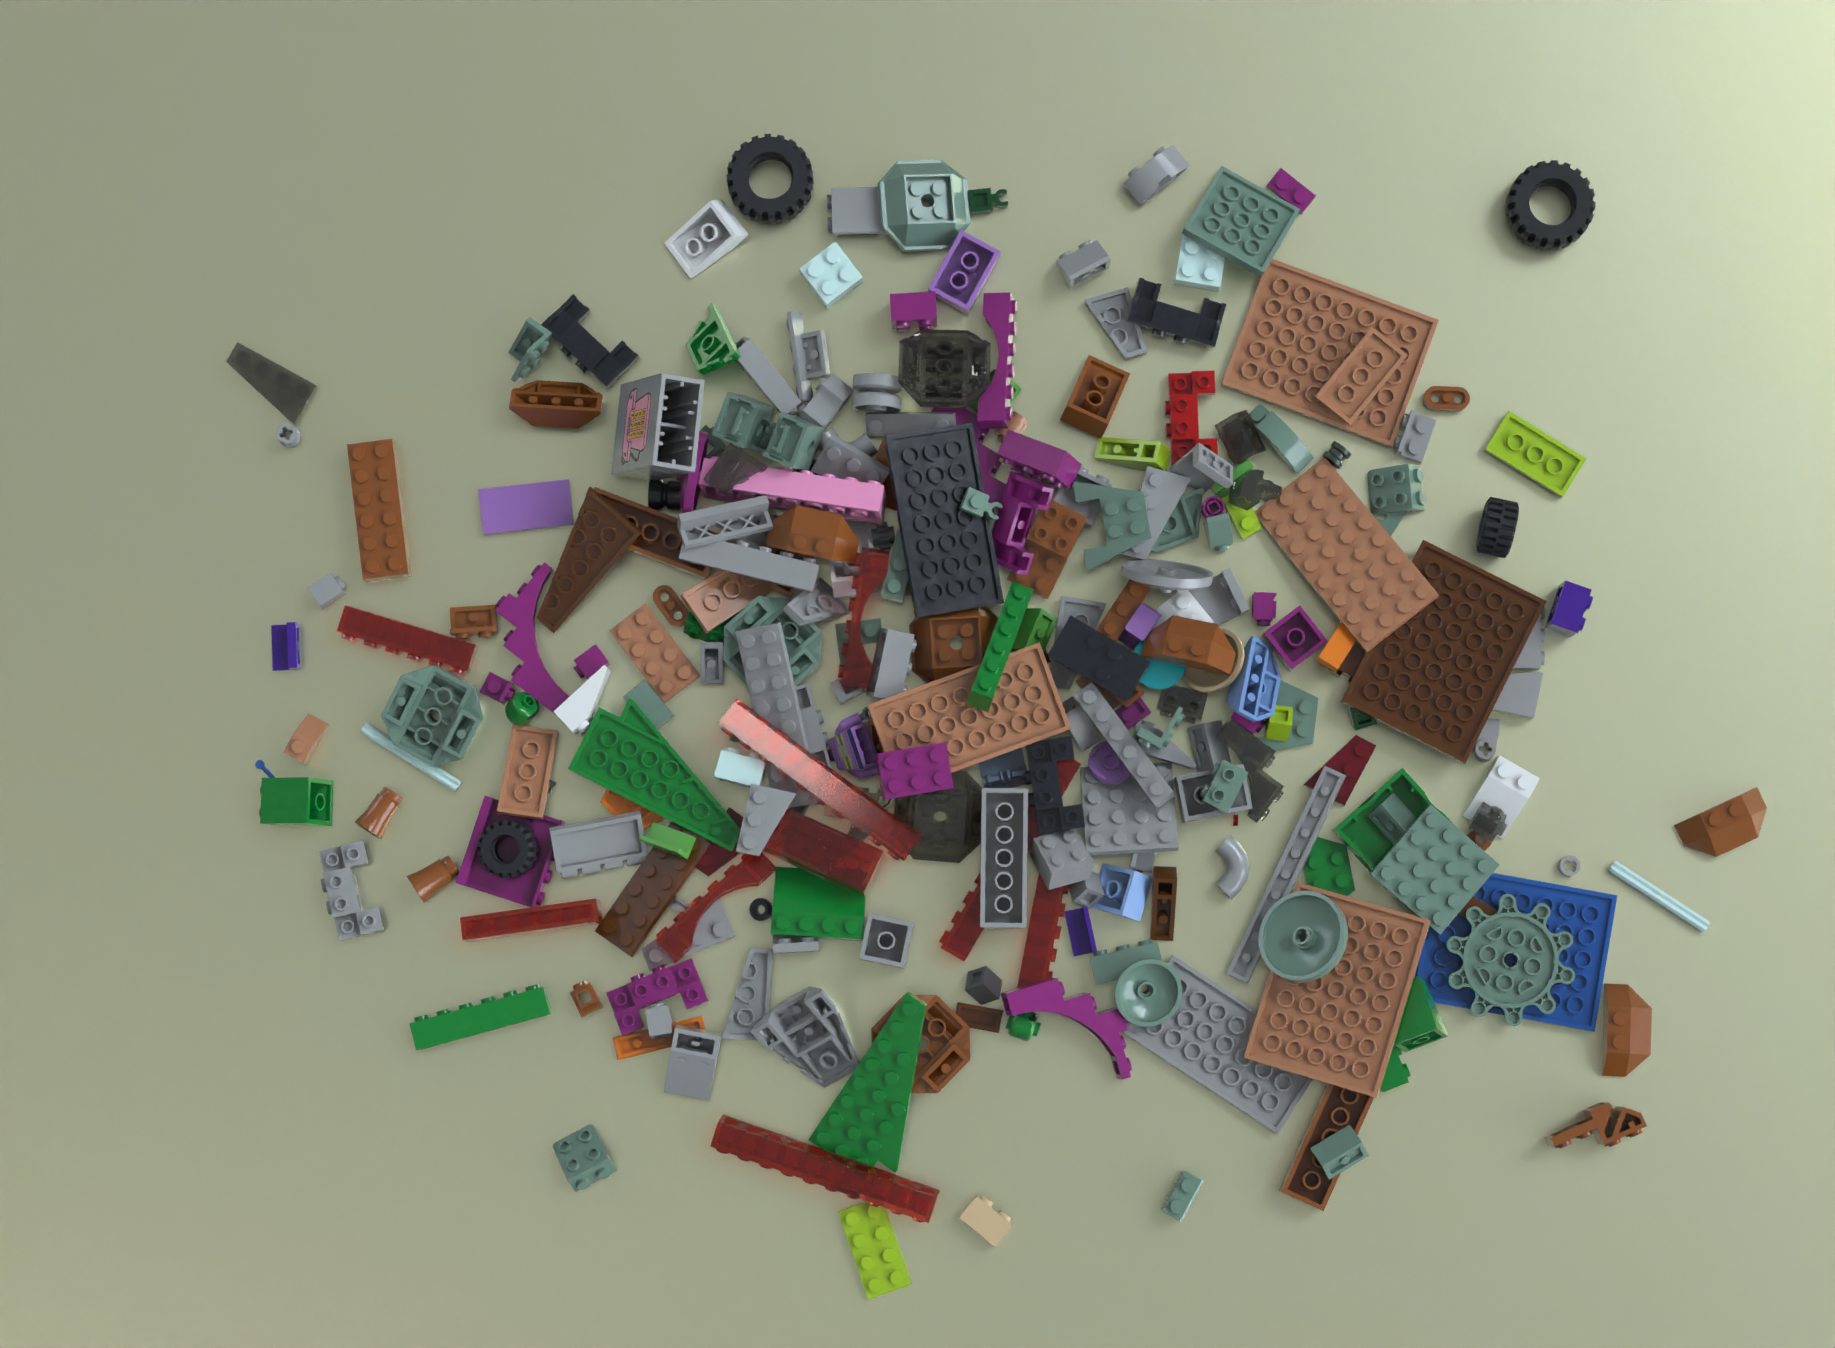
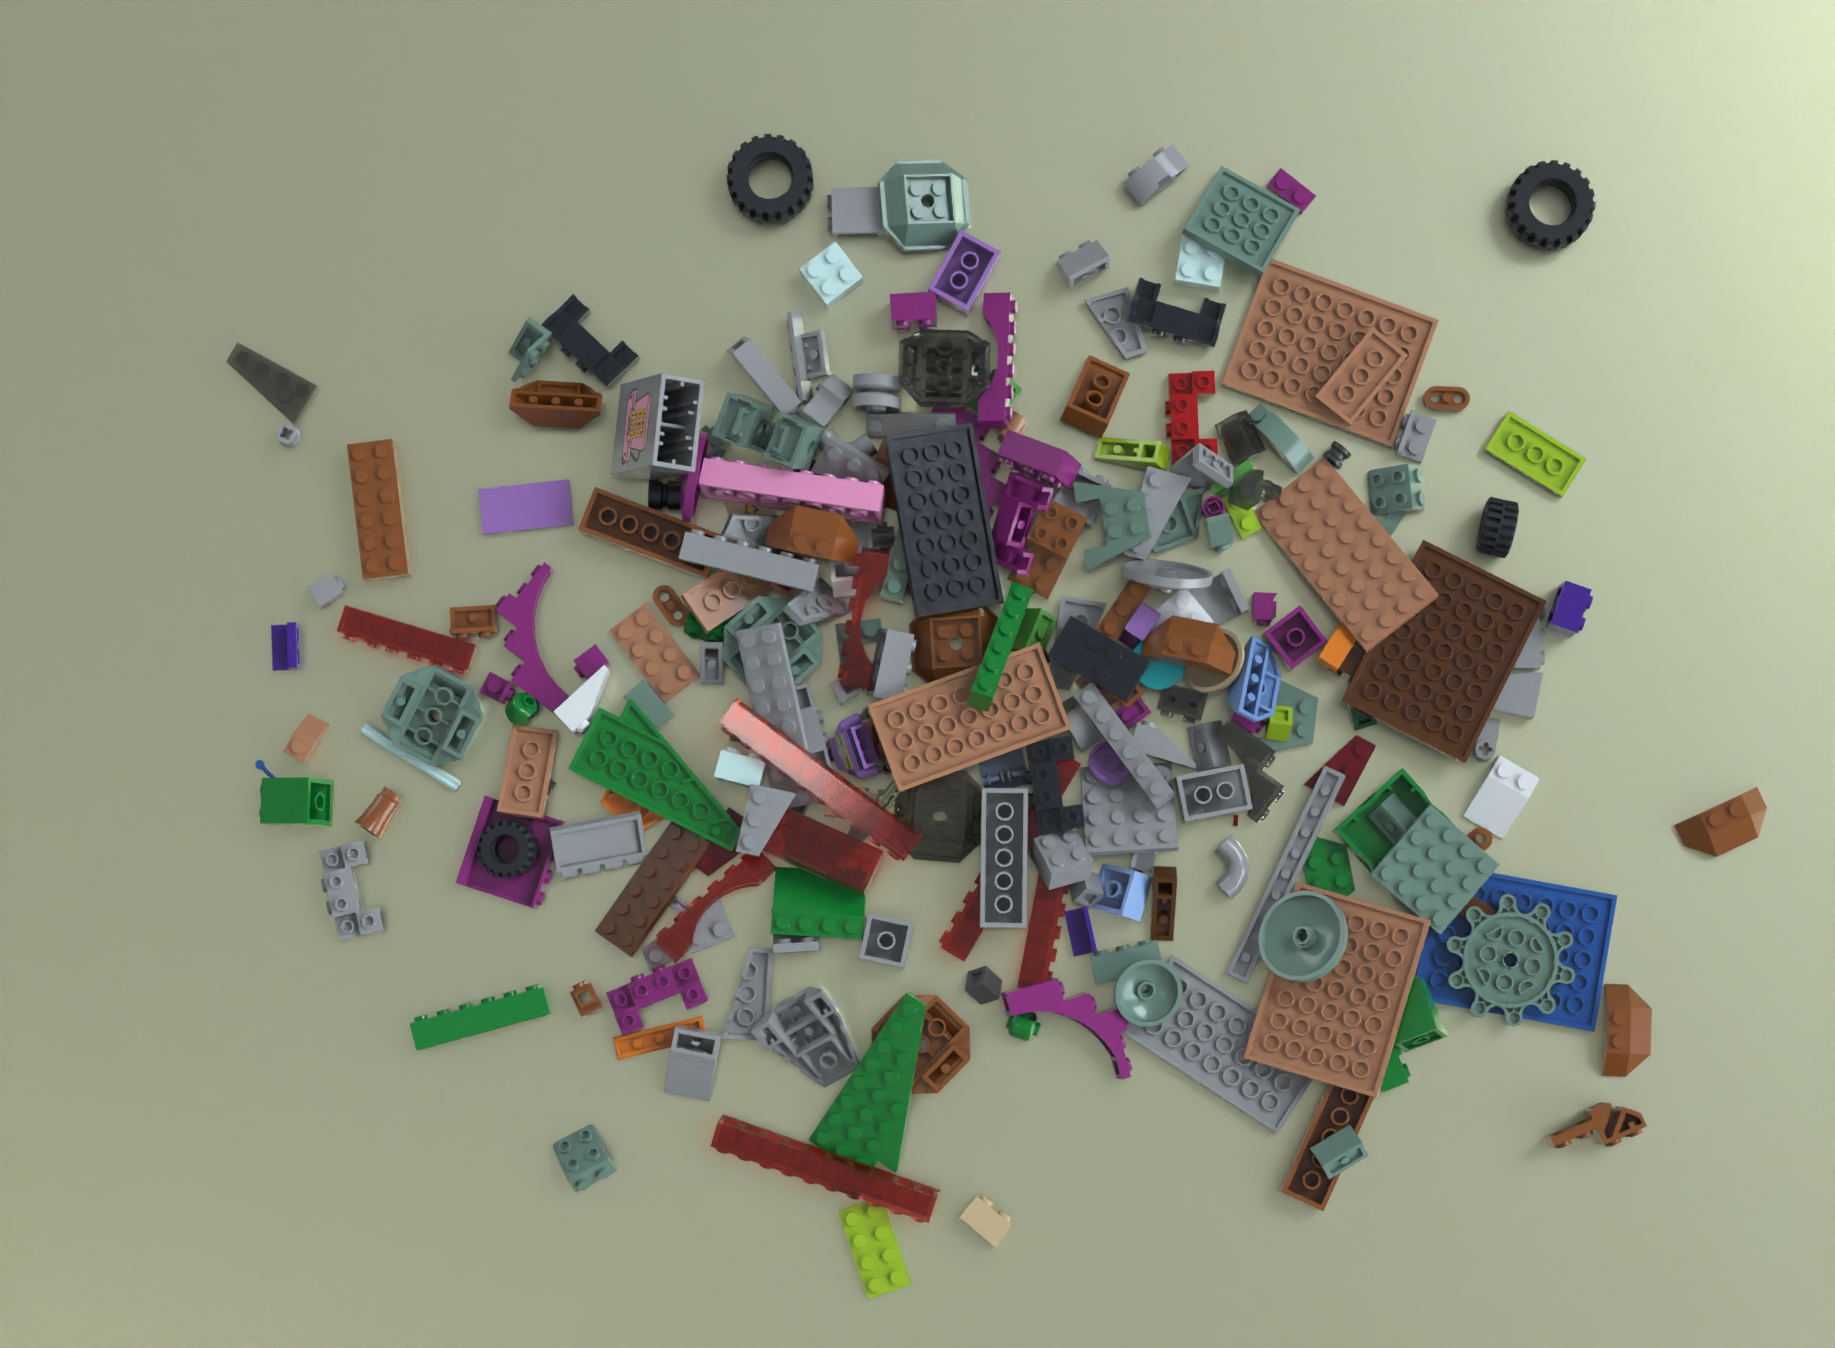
dark orange plant [407,856,459,903] -> none
clear red brick [460,899,603,942] -> none
reddish brown wing [537,487,642,633] -> none
bright green panel [640,822,696,860] -> none
light grey brick [645,1003,674,1040] -> none
white slope [664,199,749,279] -> none
light grey fence [677,495,773,549] -> none
green wing [686,303,741,375] -> none
clear smoke wing [704,443,767,494] -> none
black plate [749,898,772,921] -> none
magenta brick [875,742,954,800] -> none
reddish brown tile [956,1002,1003,1033] -> none
sand green plate [959,487,1003,520] -> none
dark green plate [968,188,1008,214] -> none
sand green bracket [1136,706,1185,749] -> none
sand green brick [1161,1171,1204,1222] -> none
sand green brick [1200,760,1248,815] -> none
clear smoke brick [1469,802,1507,841] -> none
light grey bush [1558,856,1580,877] -> none
light aqua axle [1609,861,1710,932] -> none

